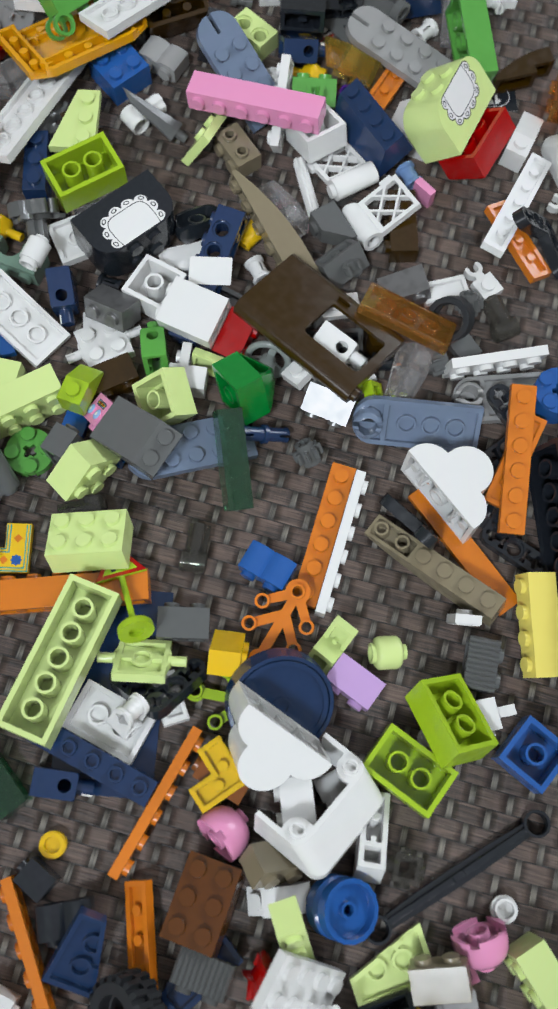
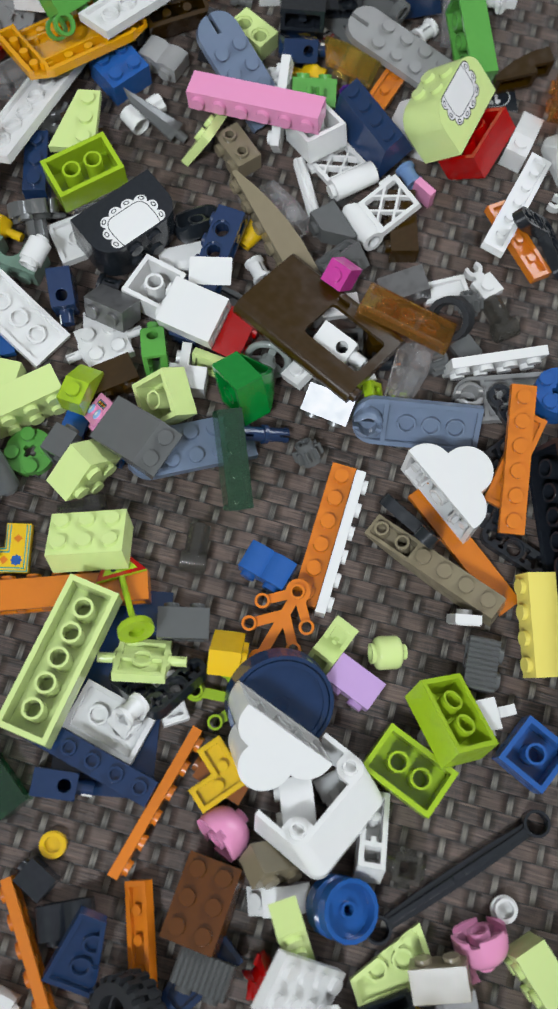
none -> dark pink brick [321,257,363,292]

